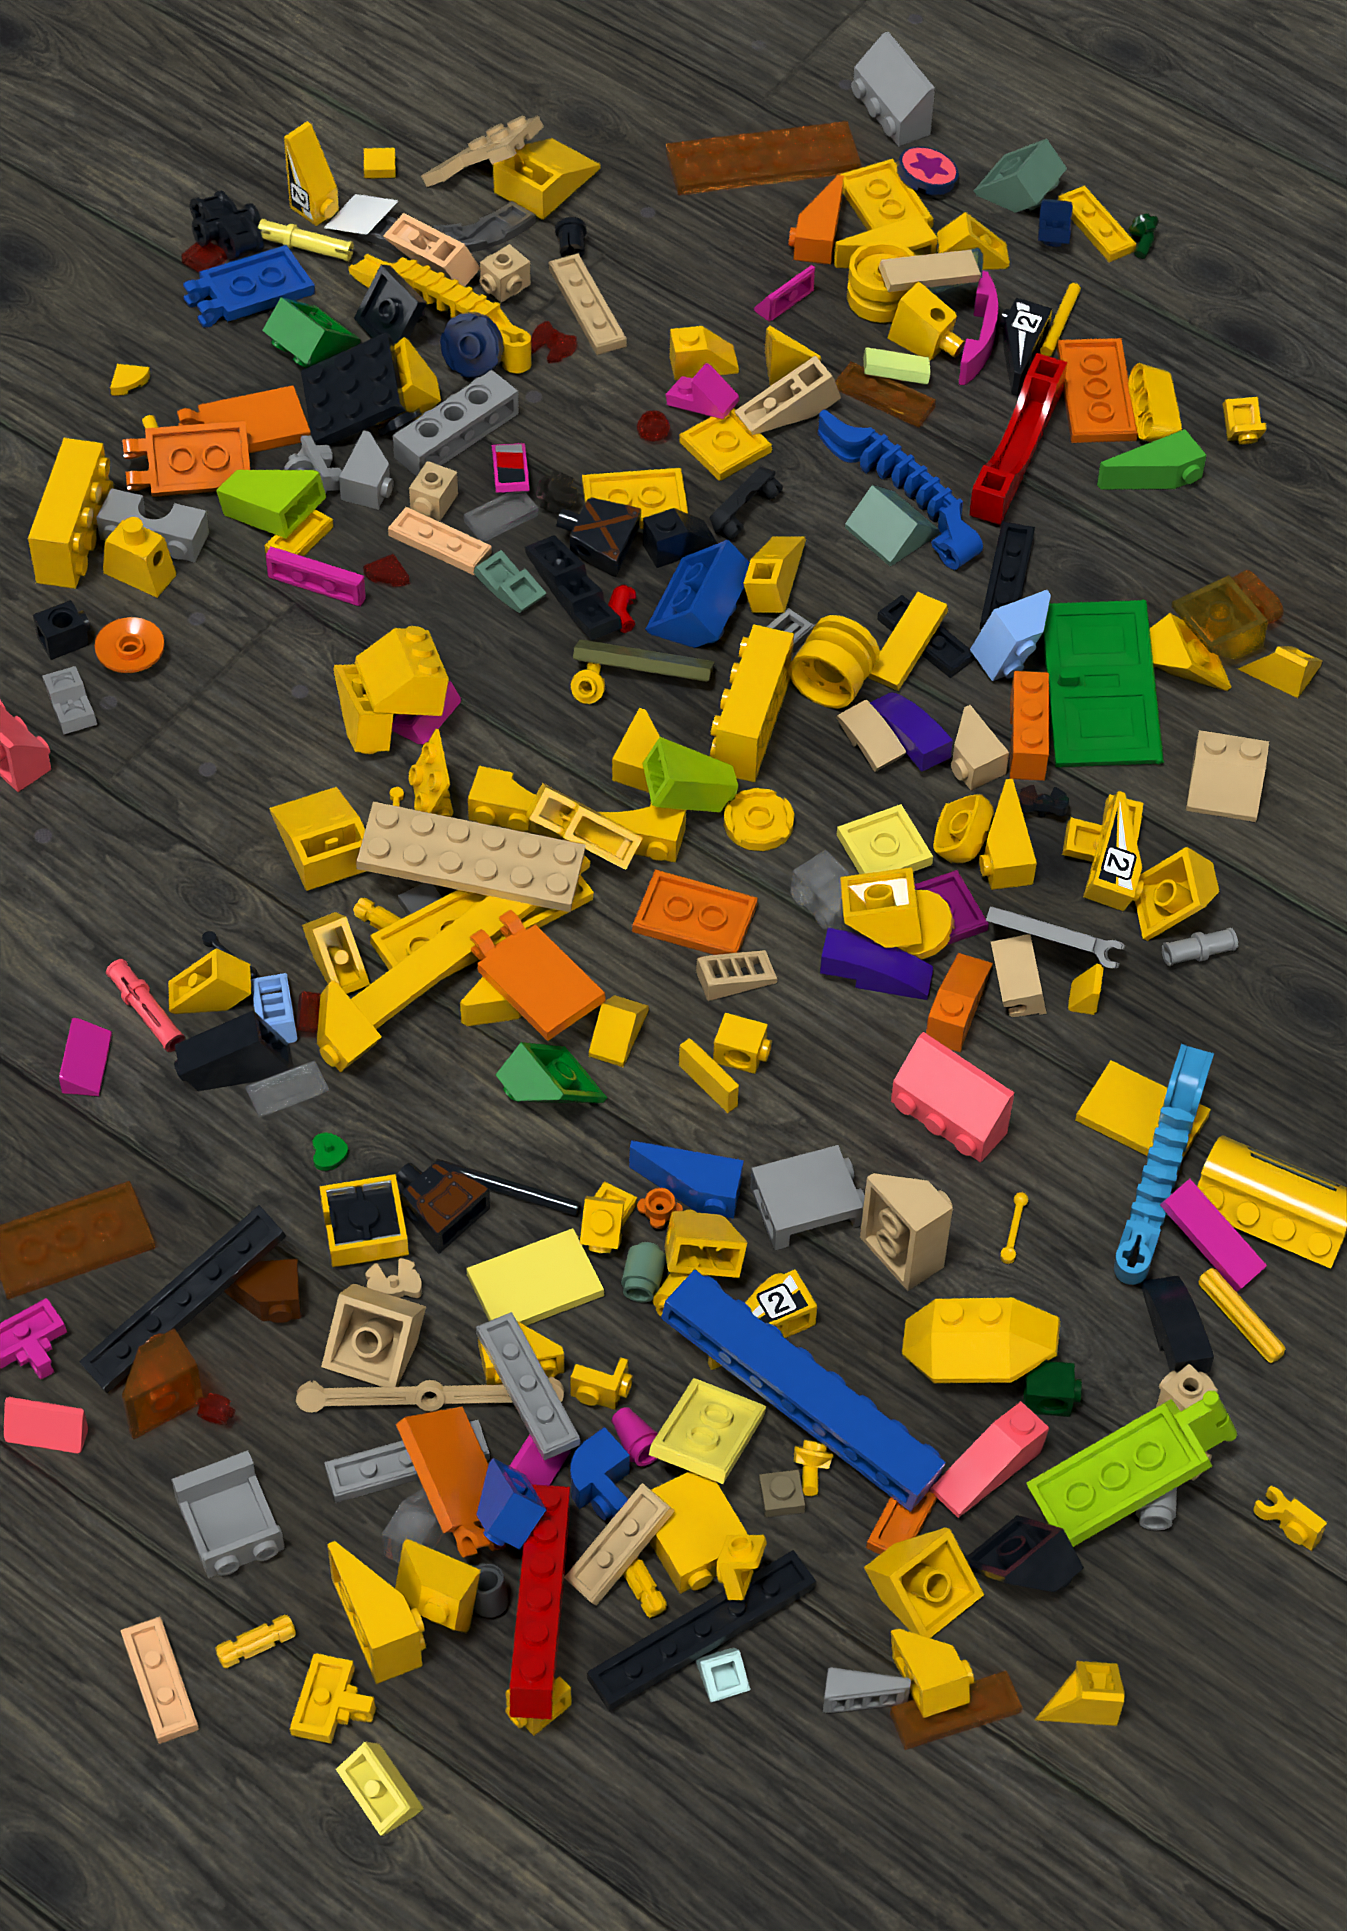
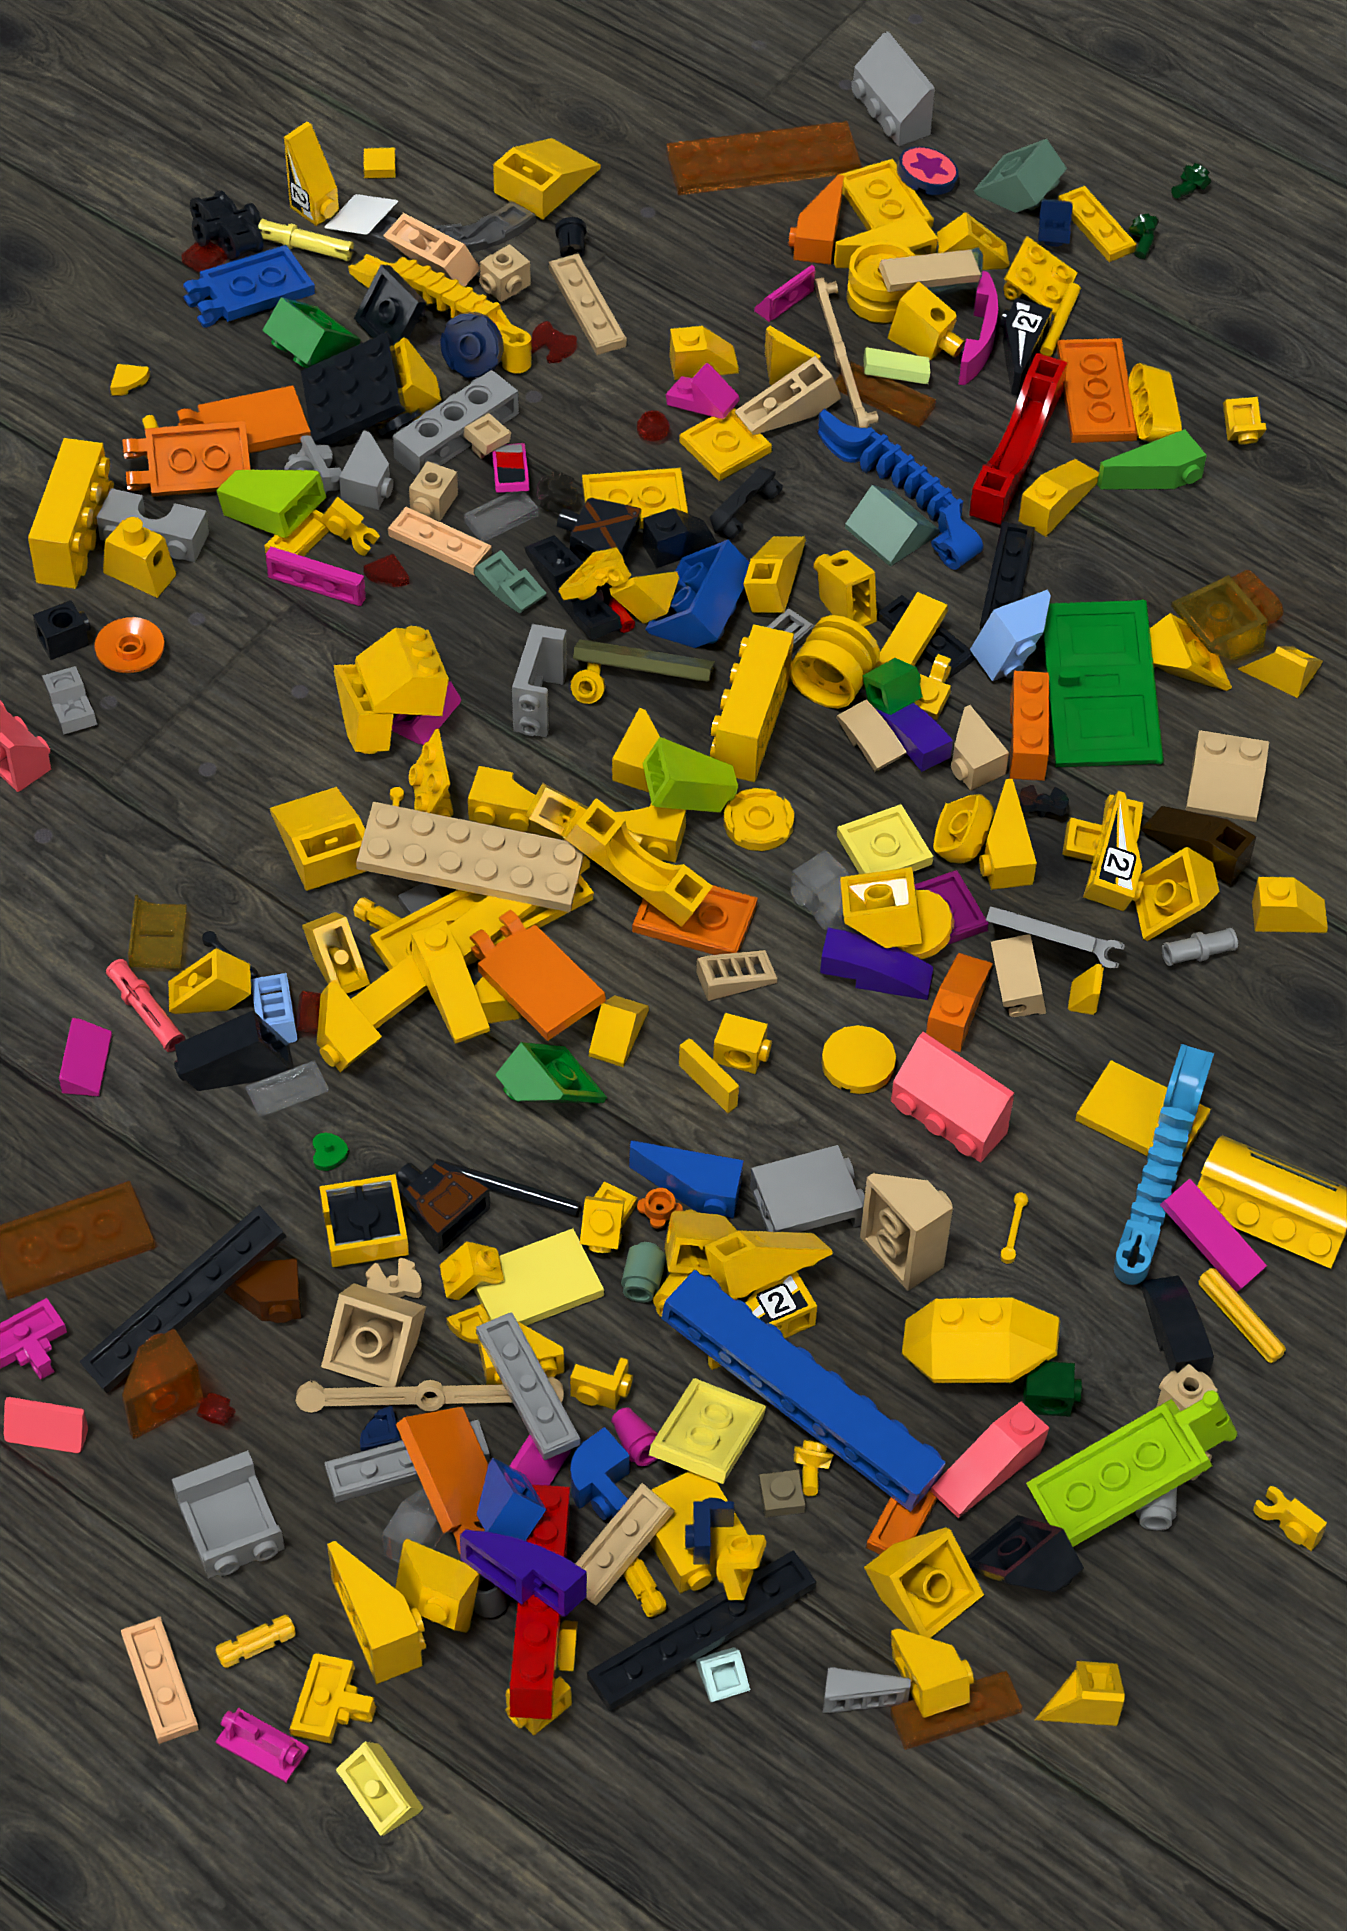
tan wing [422,116,543,187] -> none
none -> clear yellow piece [128,895,187,968]
none -> dark pink hinge [216,1708,309,1783]
none -> yellow plate [319,497,380,556]
none -> dark blue tile [360,1406,400,1452]
none -> yellow slope [411,921,490,1044]
none -> yellow bracket [439,1241,504,1300]
none -> yellow tile [446,1304,491,1344]
none -> dark purple slope [460,1529,587,1617]
none -> tan tile [463,413,511,459]
none -> light grey panel [512,624,567,737]
none -> yellow tile [557,1620,578,1671]
none -> yellow hinge [558,547,632,600]
none -> yellow arch [566,798,713,927]
none -> yellow slope [609,571,679,624]
none -> dark blue bracket [685,1498,735,1564]
none -> yellow slope [704,1230,833,1300]
none -> yellow torso [813,550,877,627]
none -> tan piece [815,277,879,428]
none -> yellow tile [821,1025,896,1094]
none -> green brick [863,658,922,715]
none -> yellow plate [913,654,951,720]
none -> yellow hinge [1003,236,1078,316]
none -> yellow slope [1018,459,1099,537]
none -> dark brown slope [1141,806,1256,884]
none -> dark green plate [1171,163,1211,198]
none -> yellow slope [1252,877,1328,933]

